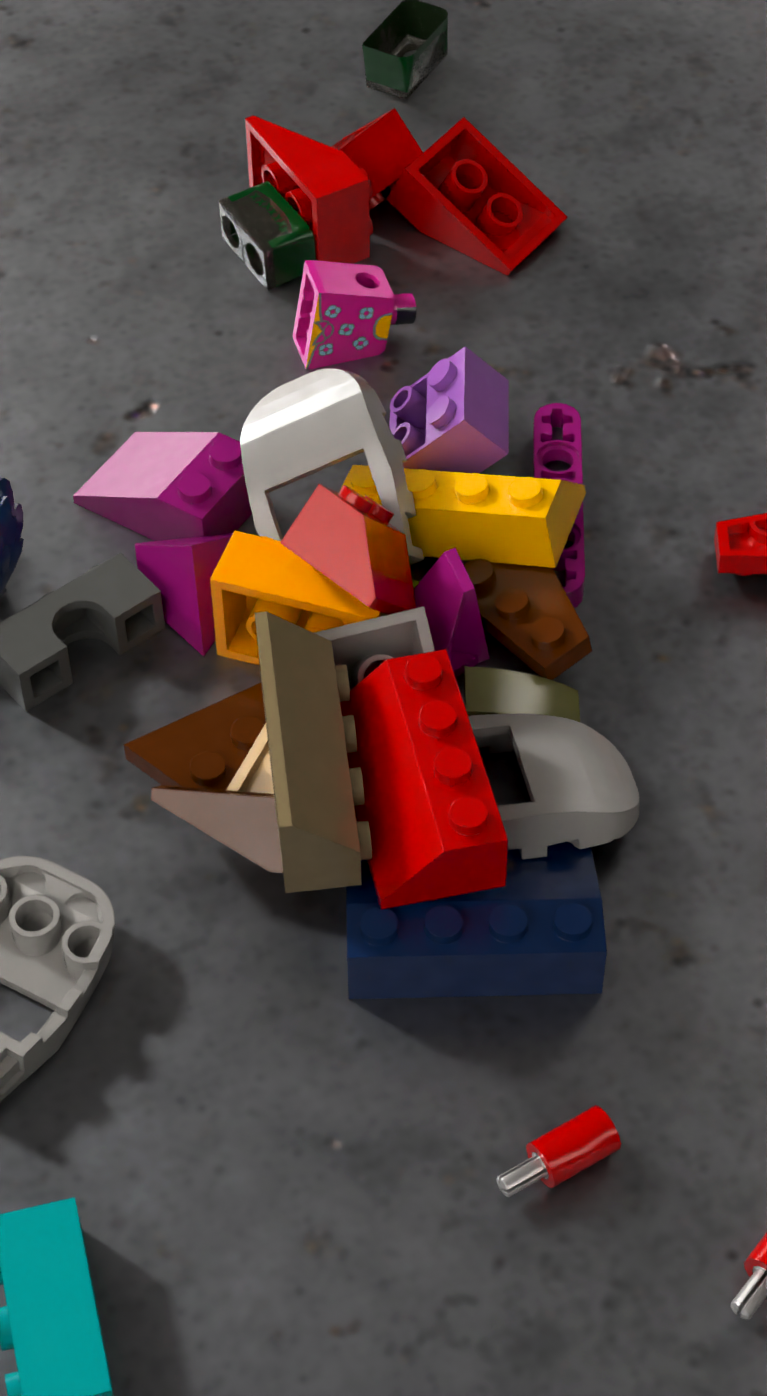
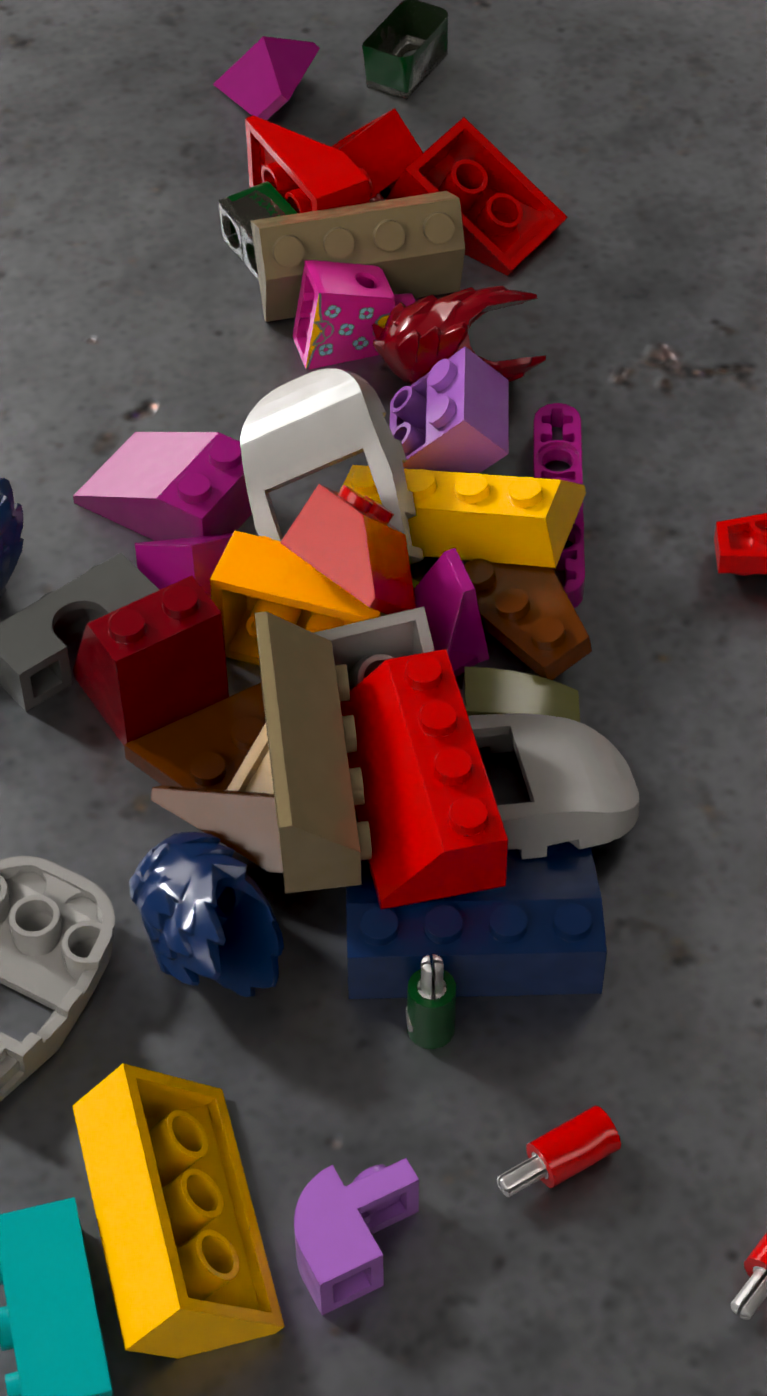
none -> yellow slope [72,1063,285,1359]
none -> dark red slope [73,575,229,746]
none -> dark blue head [129,832,284,997]
none -> magenta slope [213,36,320,120]
none -> dark tan slope [251,191,465,322]
none -> medium lavender brick [294,1158,419,1316]
none -> dark red head [372,285,546,385]
none -> dark green piece [406,954,456,1049]

